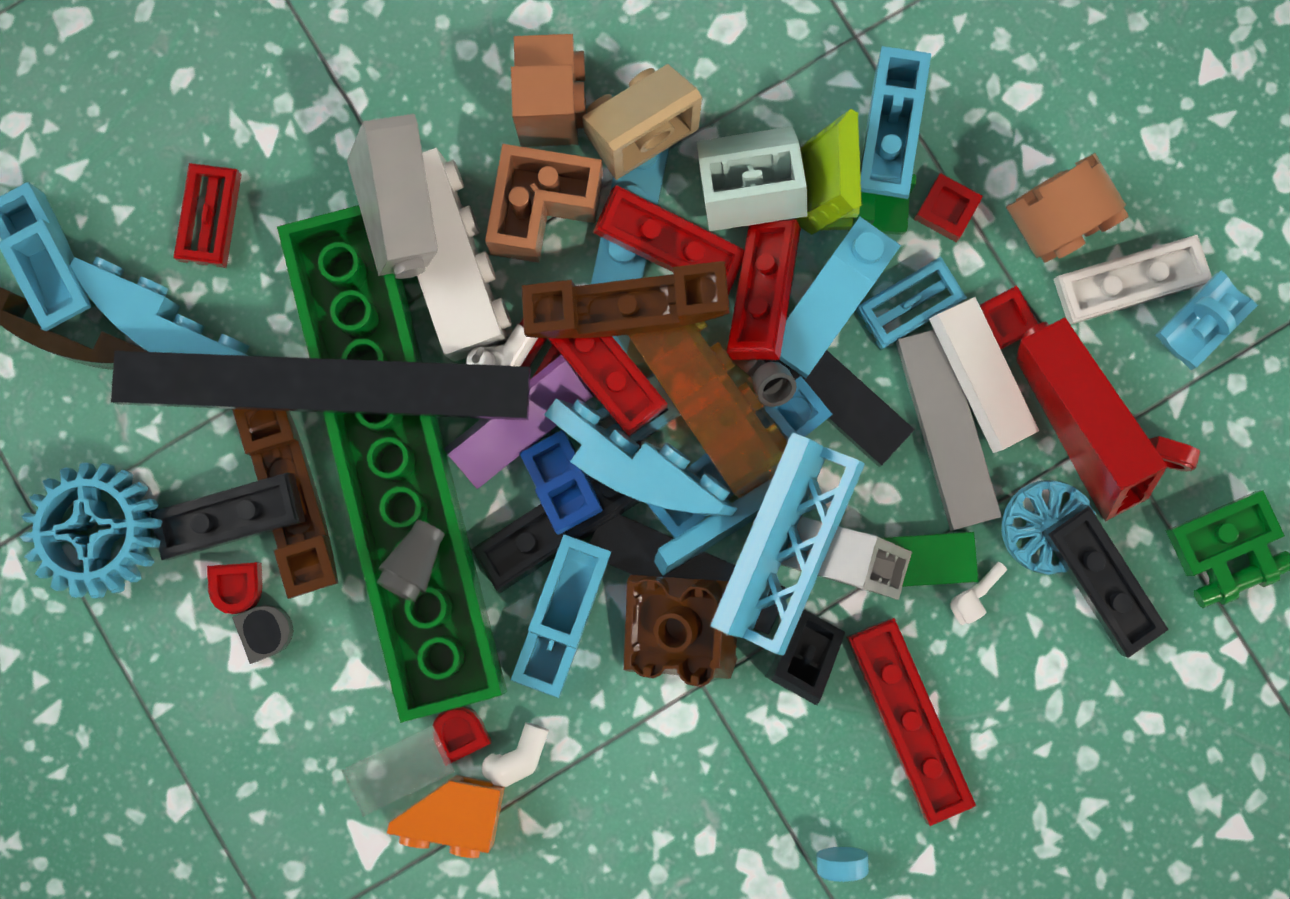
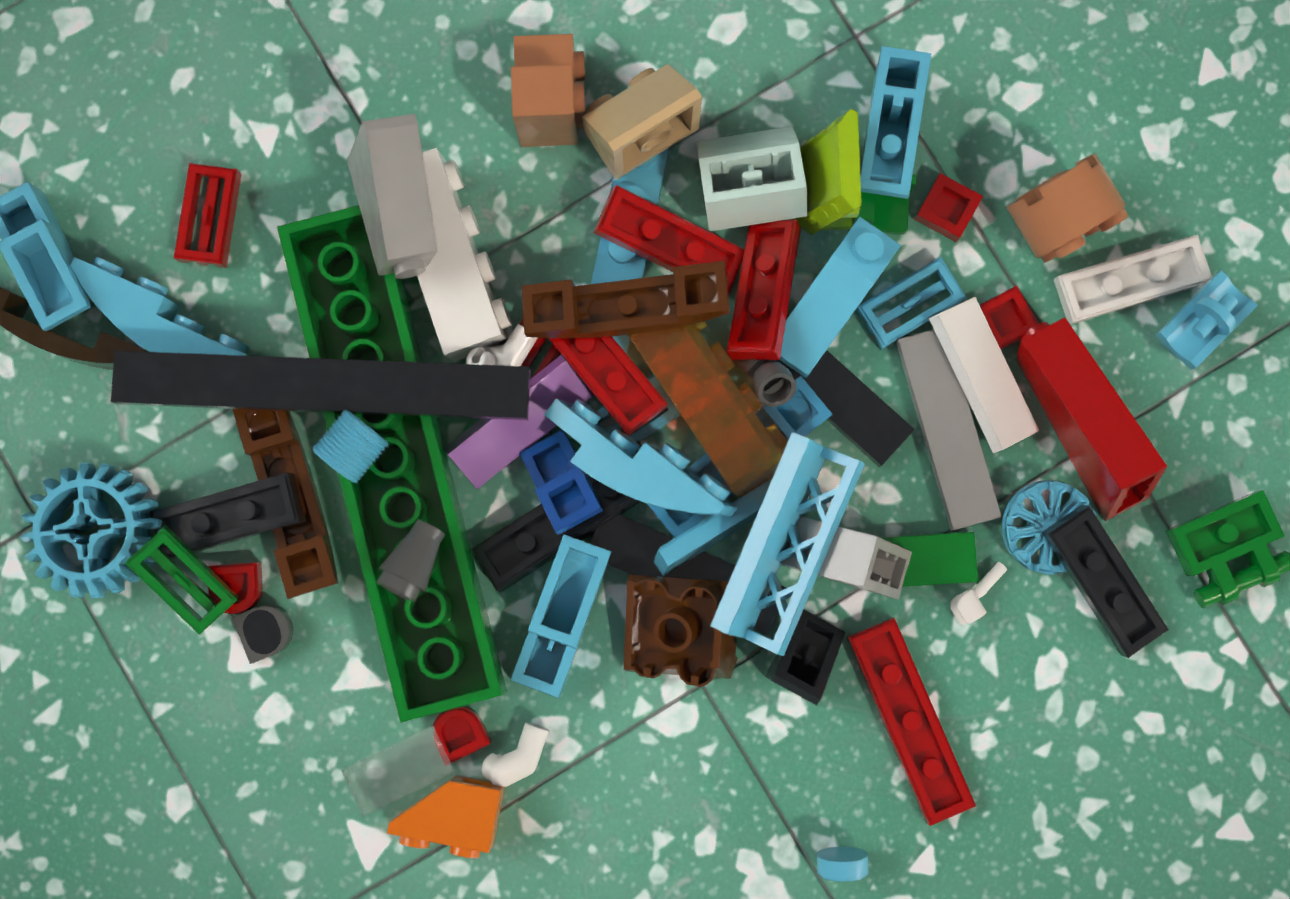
nougat brick [485,144,604,263] -> none
red tile [1149,436,1201,472] -> none
none -> green tile [125,525,238,635]
none -> medium azure piece [313,410,388,483]

